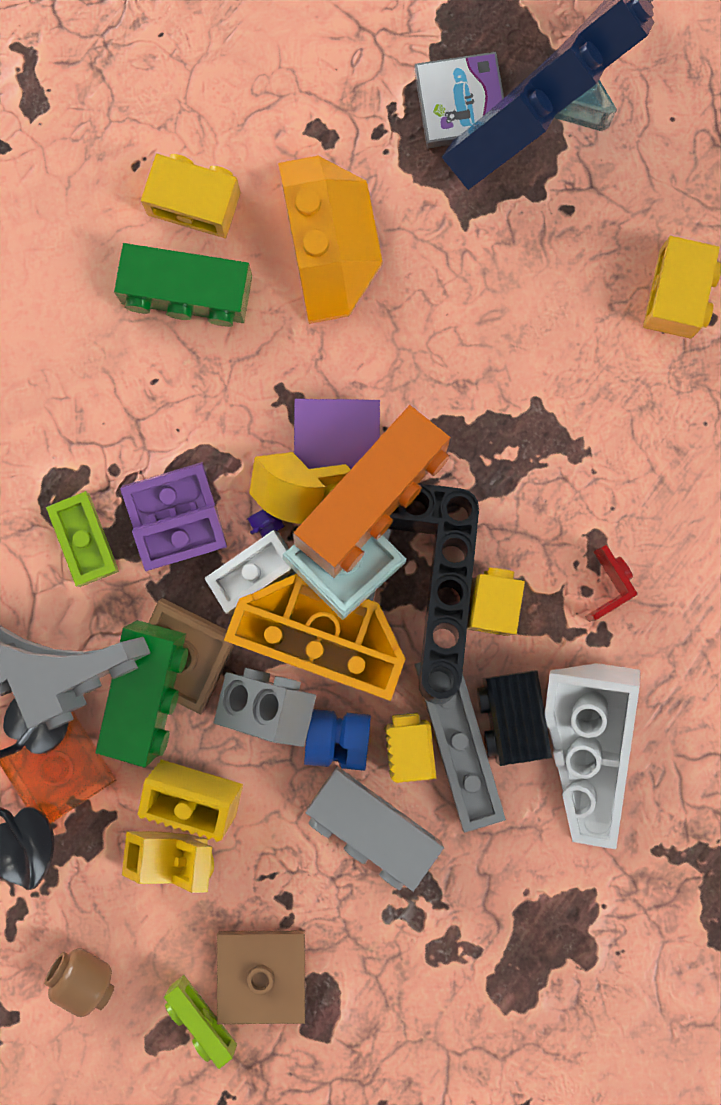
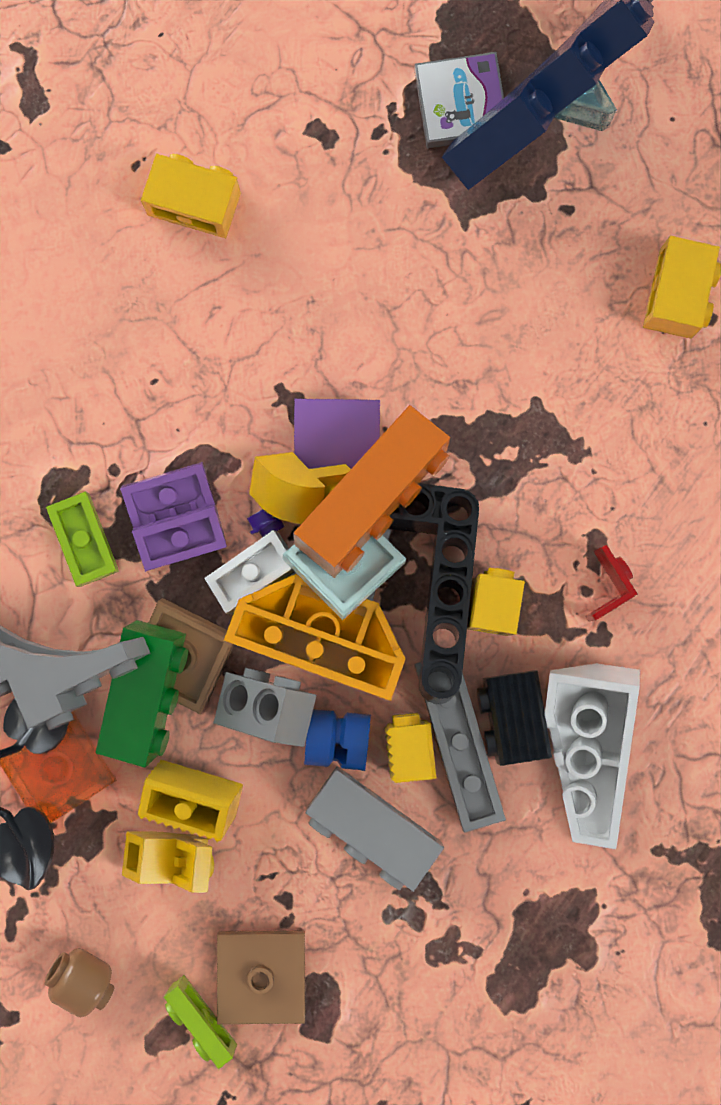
green brick [114,243,252,327] -> none
light orange wedge [278,155,383,324] -> none

